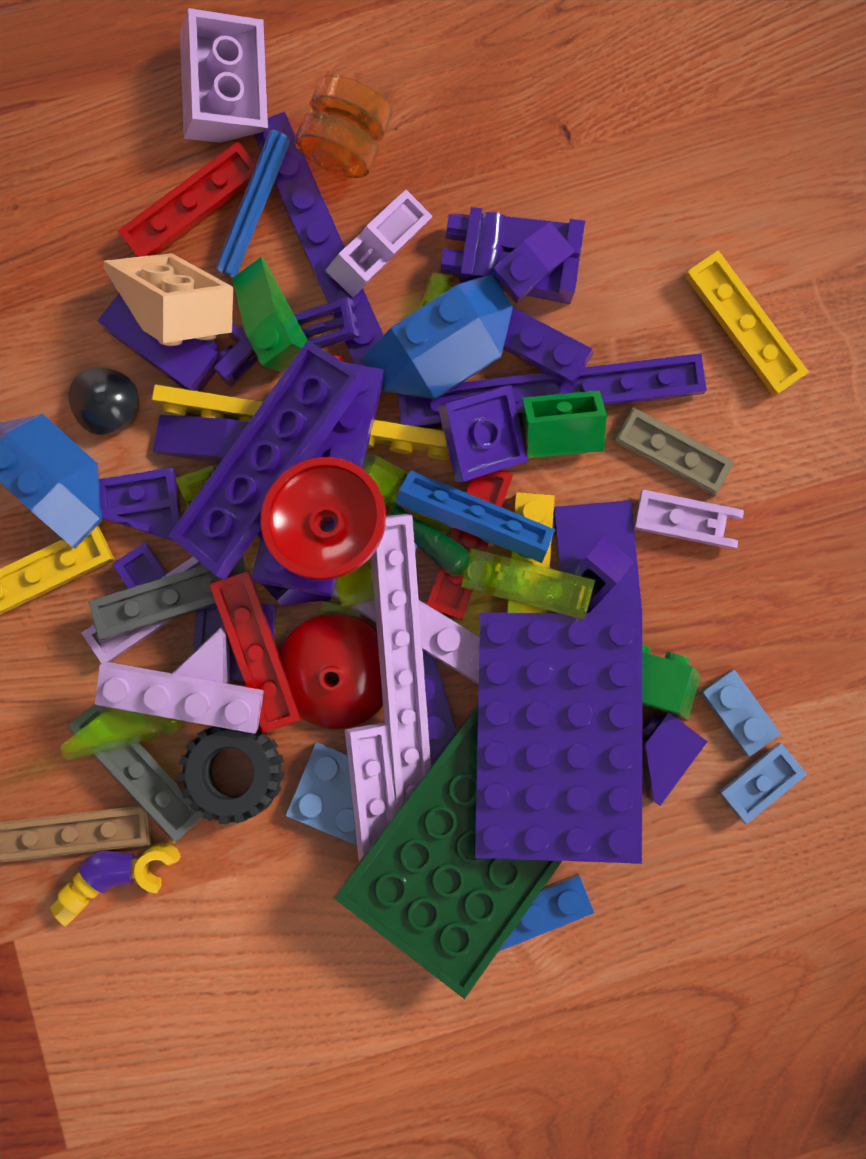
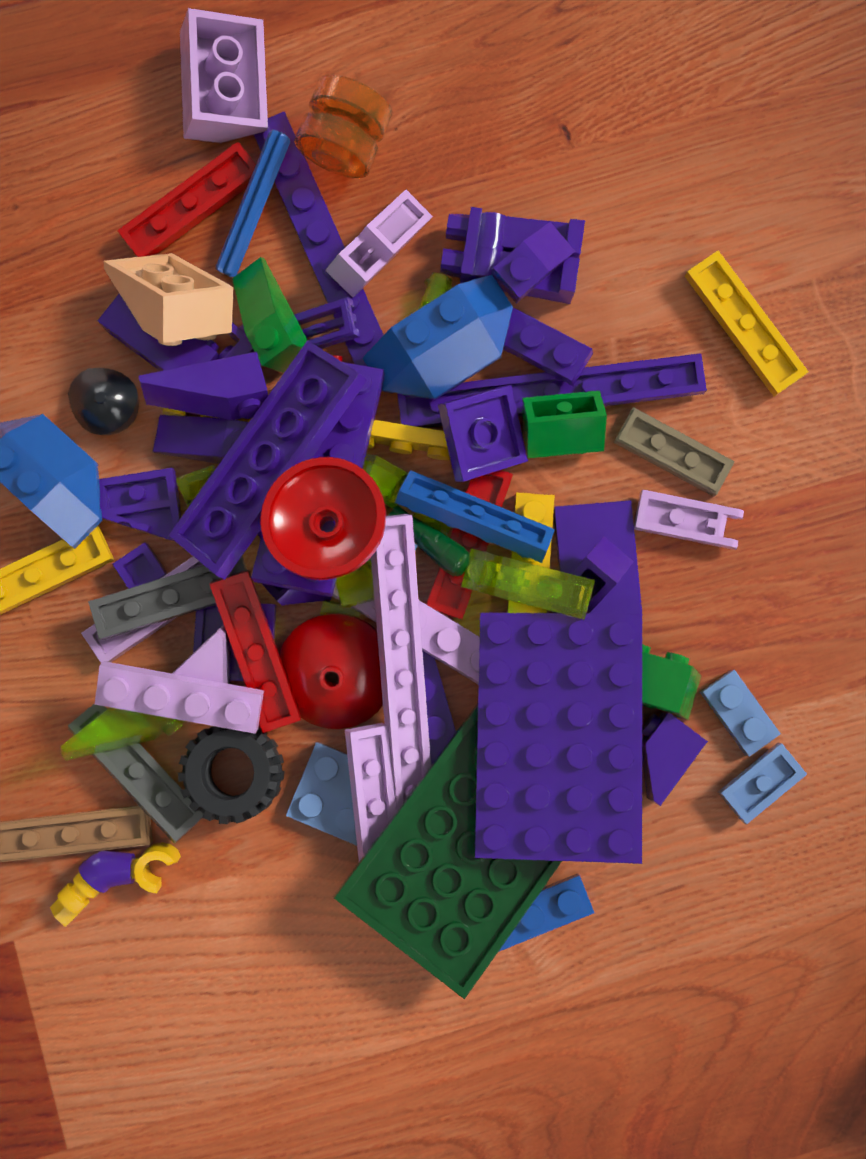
none -> dark purple slope [139,352,268,420]

